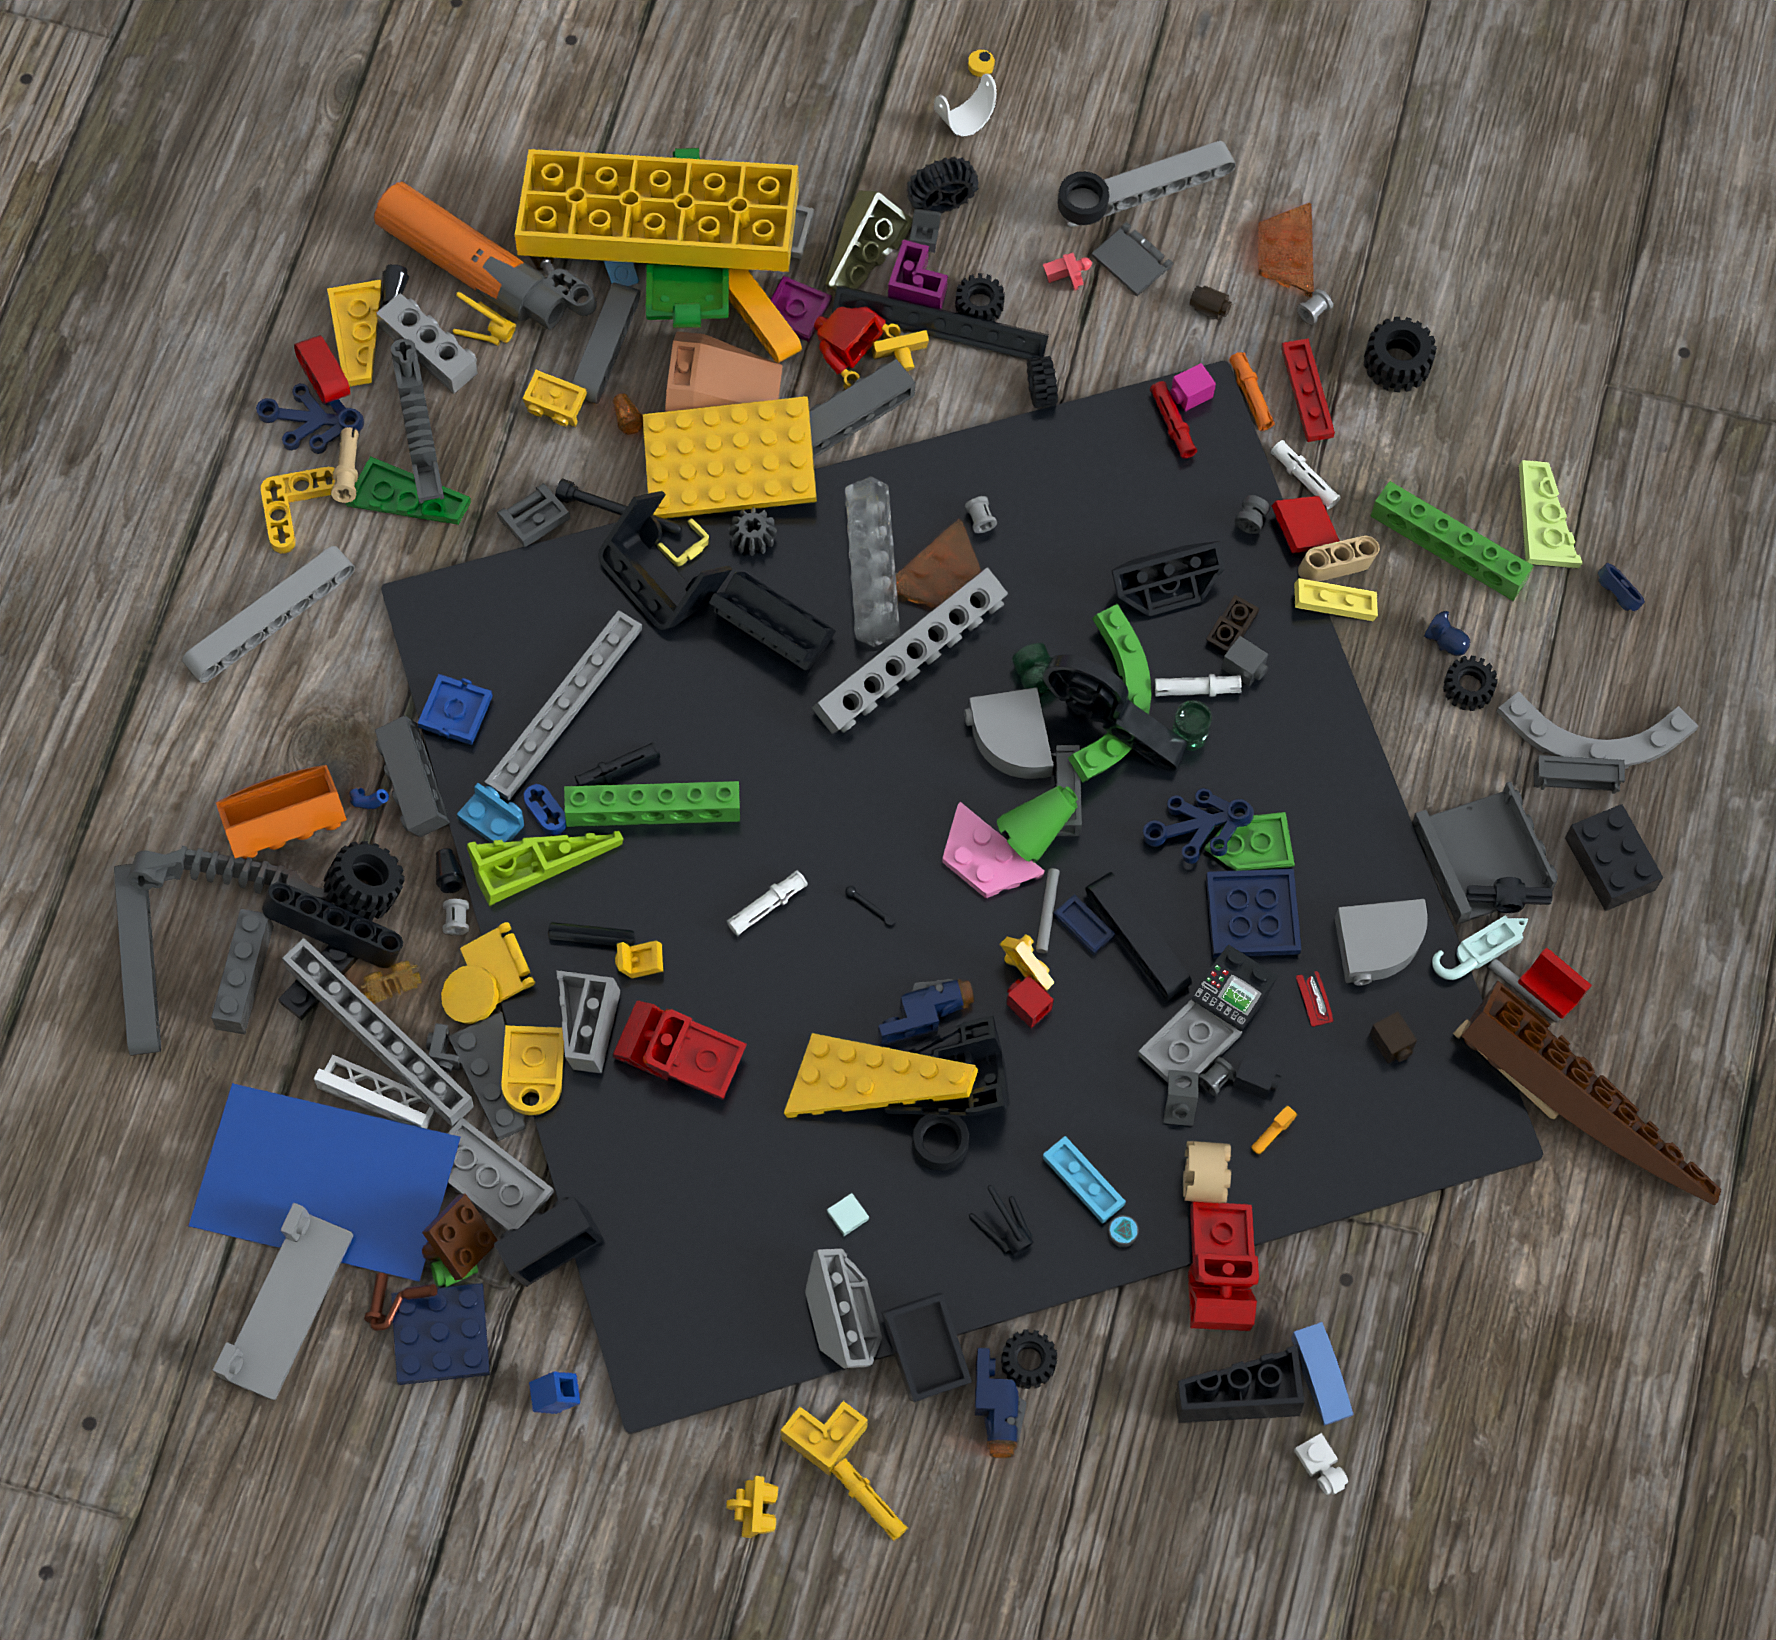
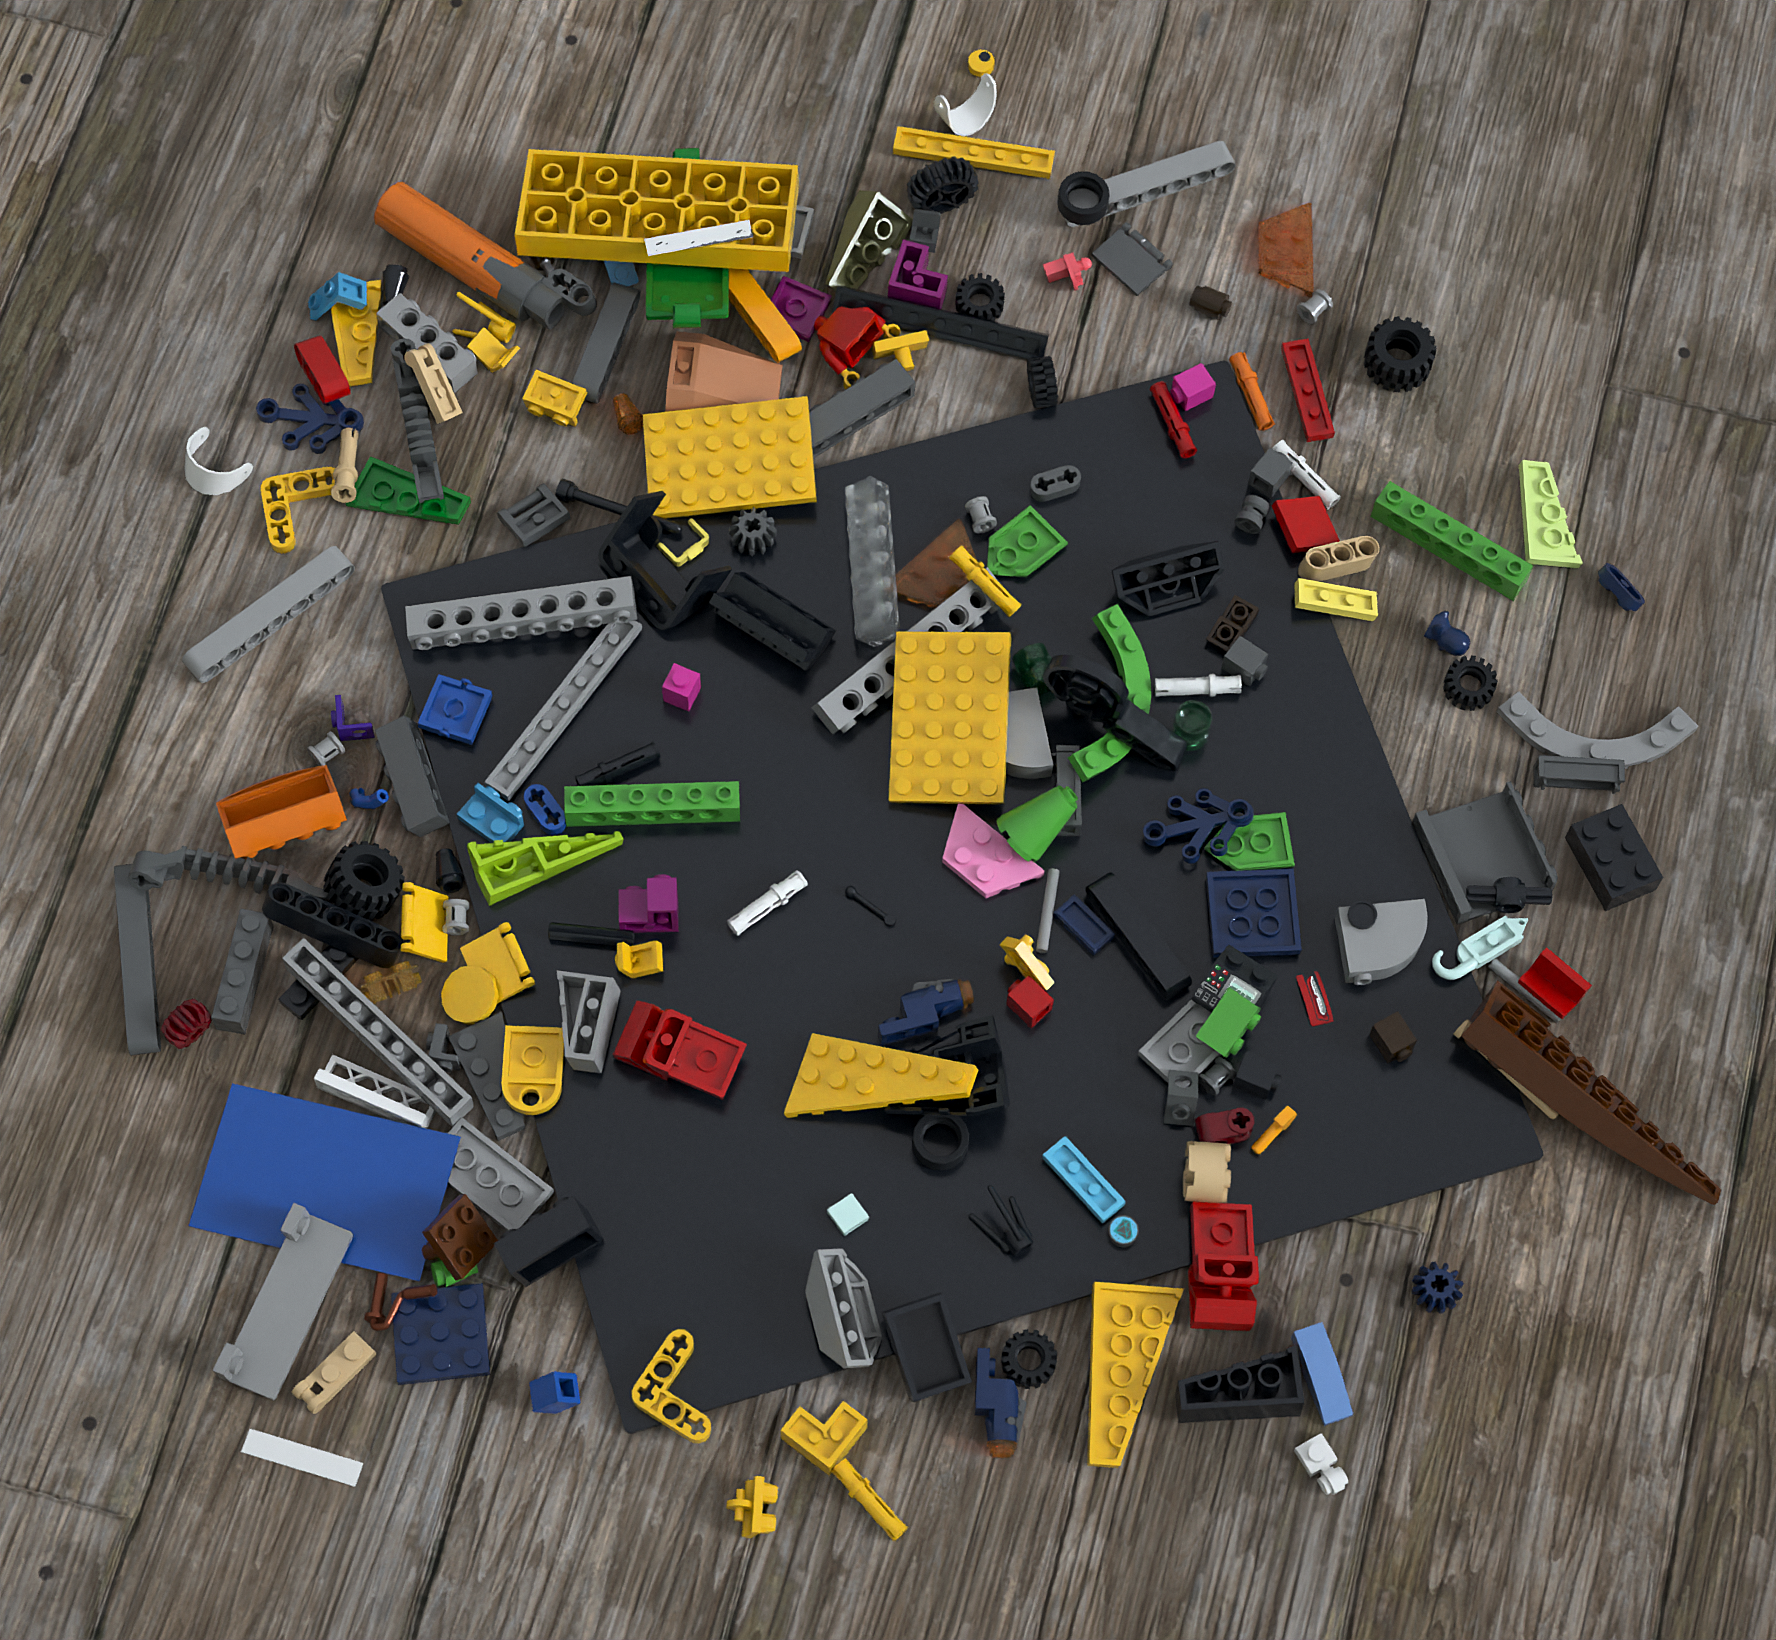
none -> dark red gear [161,998,212,1049]
none -> white piece [184,427,253,495]
none -> white sticker [241,1429,363,1487]
none -> tan plate [292,1331,376,1414]
none -> light grey bush [307,731,345,766]
none -> dark azure bracket [308,272,367,321]
none -> dark purple bracket [331,695,375,741]
none -> yellow piece [401,882,448,963]
none -> tan plate [404,344,463,424]
none -> light grey brick [405,576,637,650]
none -> yellow bracket [466,327,520,373]
none -> magenta brick [619,874,679,933]
none -> yellow beam [632,1329,711,1443]
none -> white sticker [644,220,753,256]
none -> dark pink brick [662,663,701,712]
none -> yellow plate [889,632,1011,804]
none -> yellow plate [893,126,1055,179]
none -> yellow pin [949,545,1022,617]
none -> bright green tile [987,505,1068,577]
none -> dark grey beam [1030,465,1081,502]
none -> yellow wing [1087,1282,1184,1468]
none -> dark red piece [1194,1108,1254,1144]
none -> bright green brick [1196,987,1262,1058]
none -> dark grey brick [1248,448,1293,499]
none -> black piece [1347,900,1377,929]
none -> dark blue gear [1411,1261,1464,1314]

